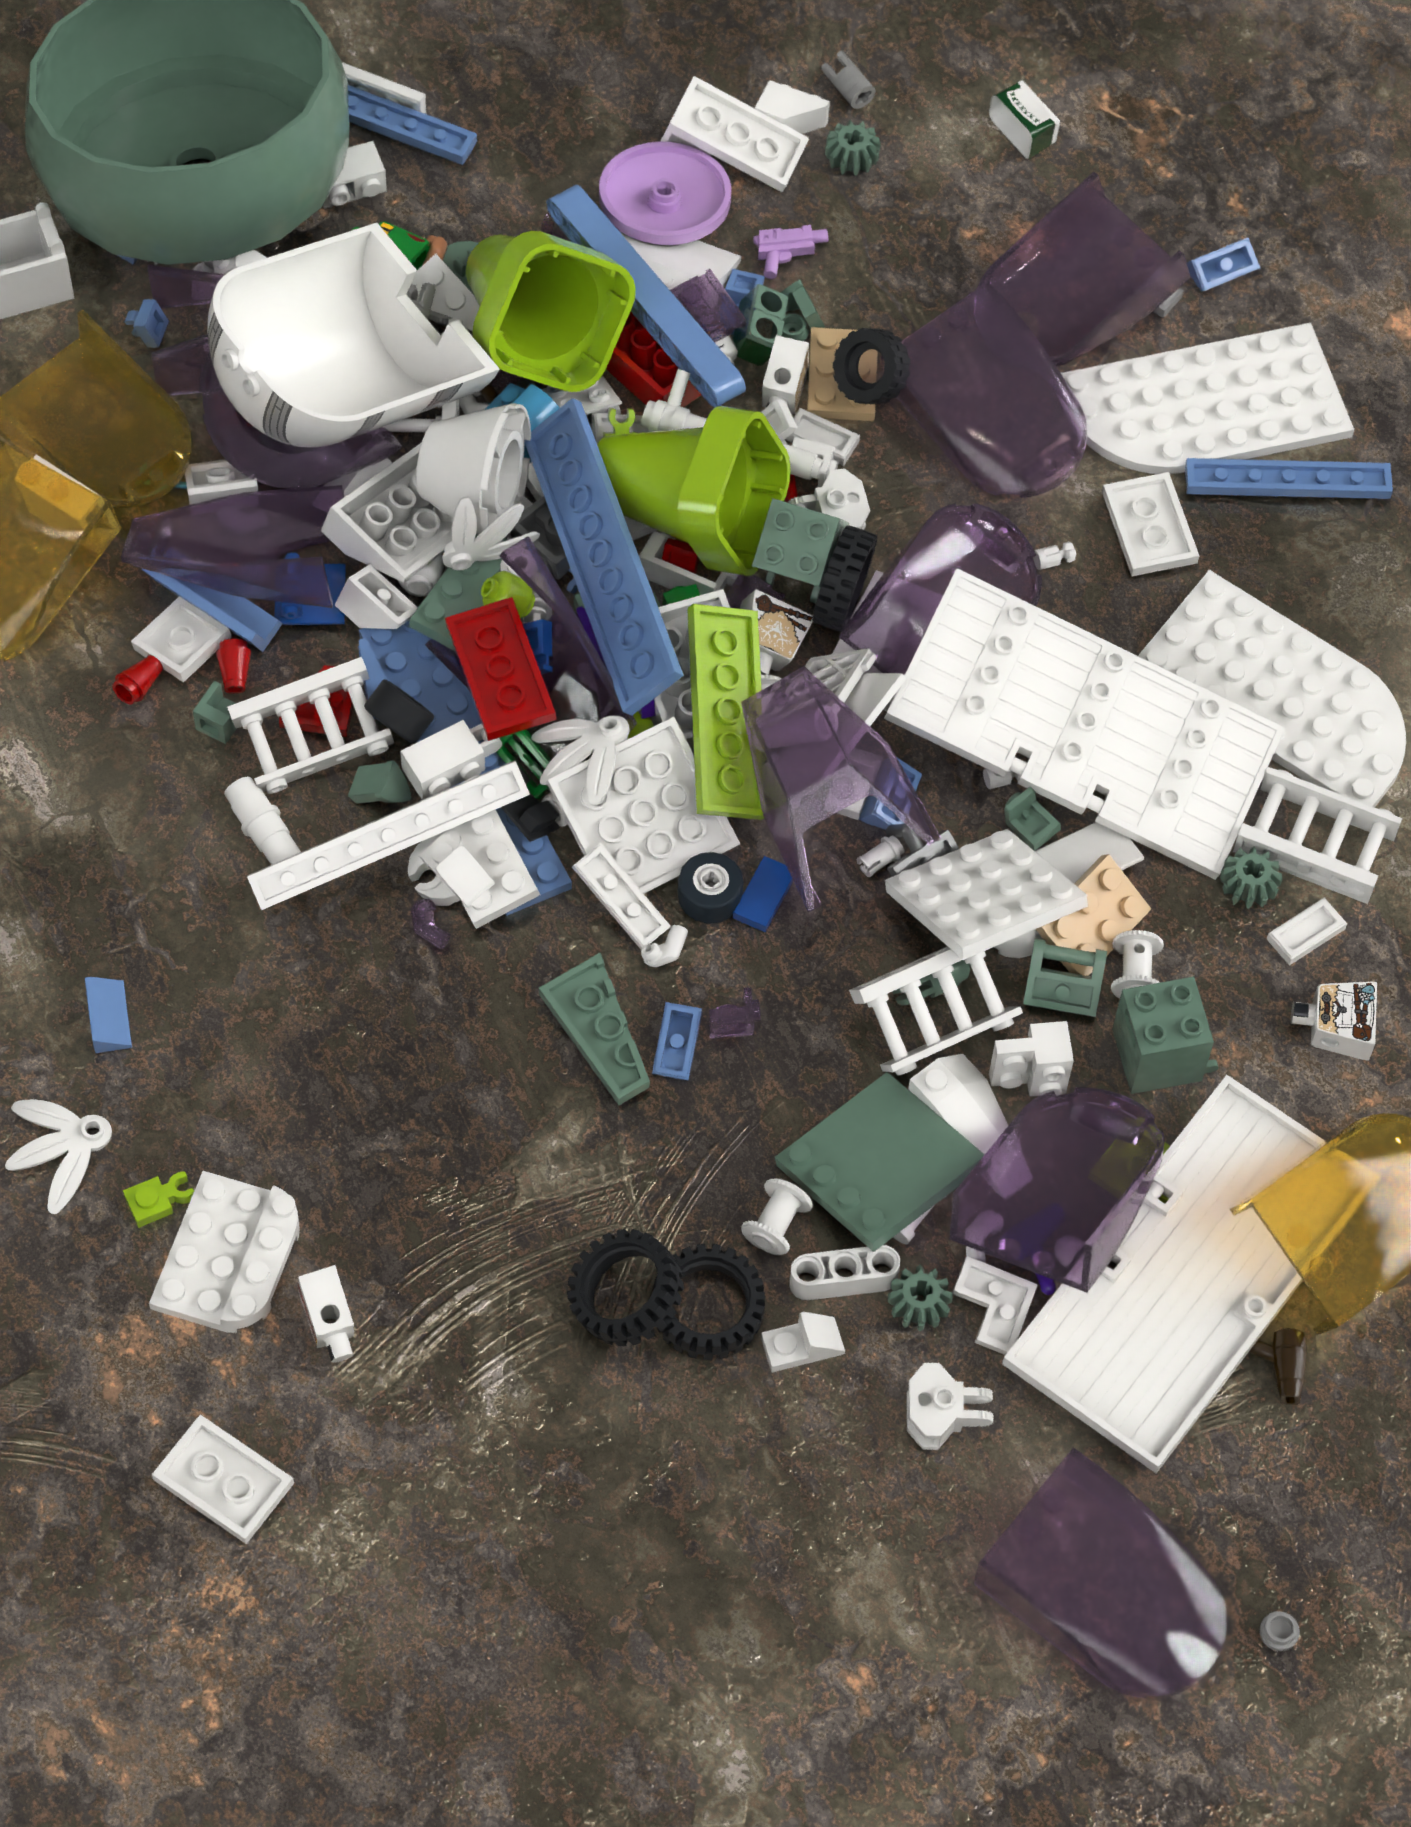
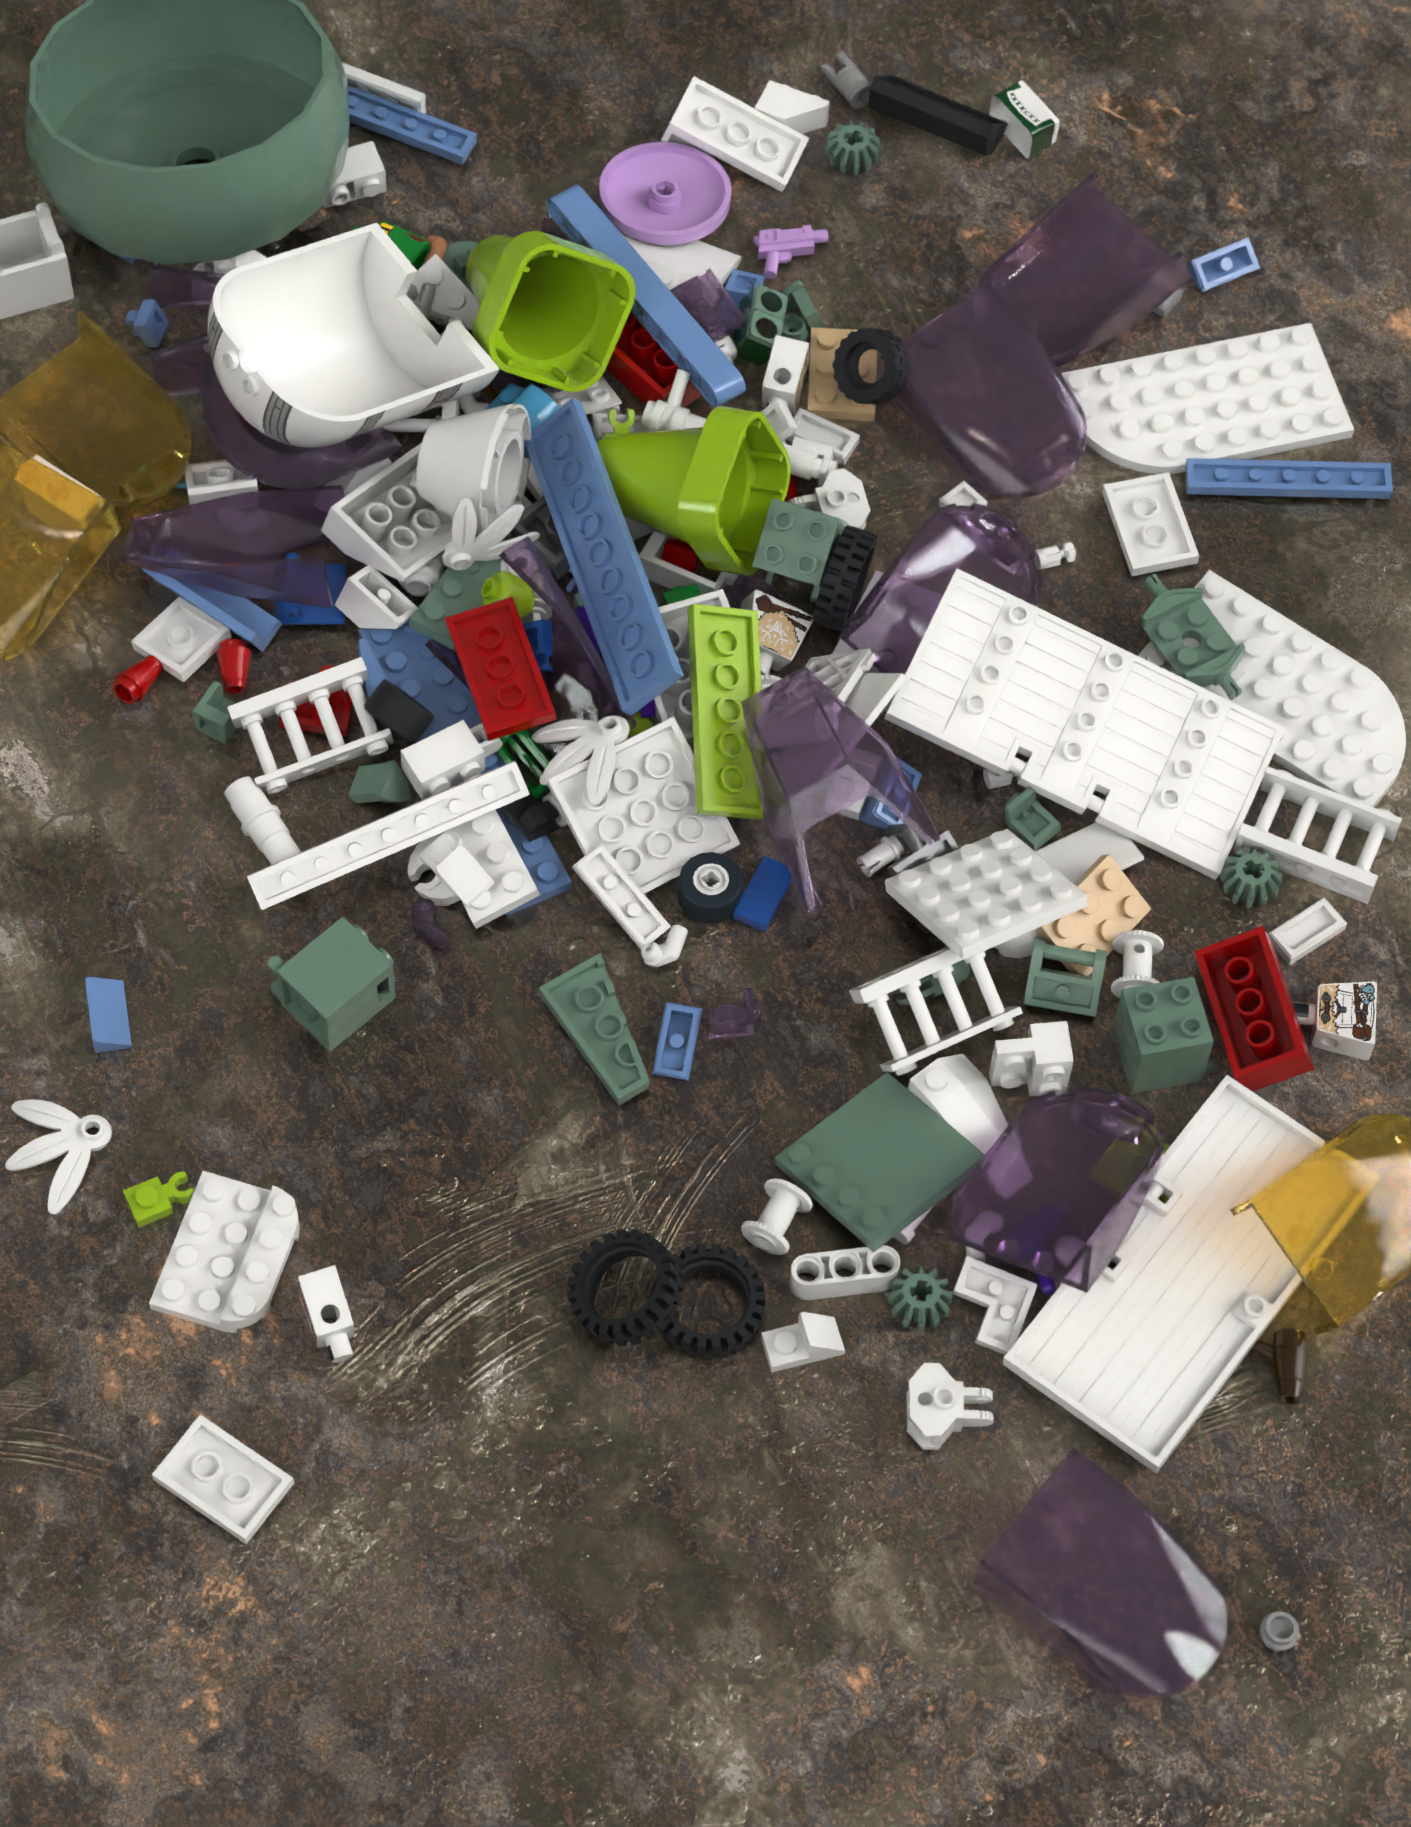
none -> sand green container [267,917,396,1052]
none -> black piece [868,75,1008,156]
none -> white tile [938,481,988,527]
none -> sand green plate [1140,574,1245,700]
none -> red brick [1194,926,1315,1092]

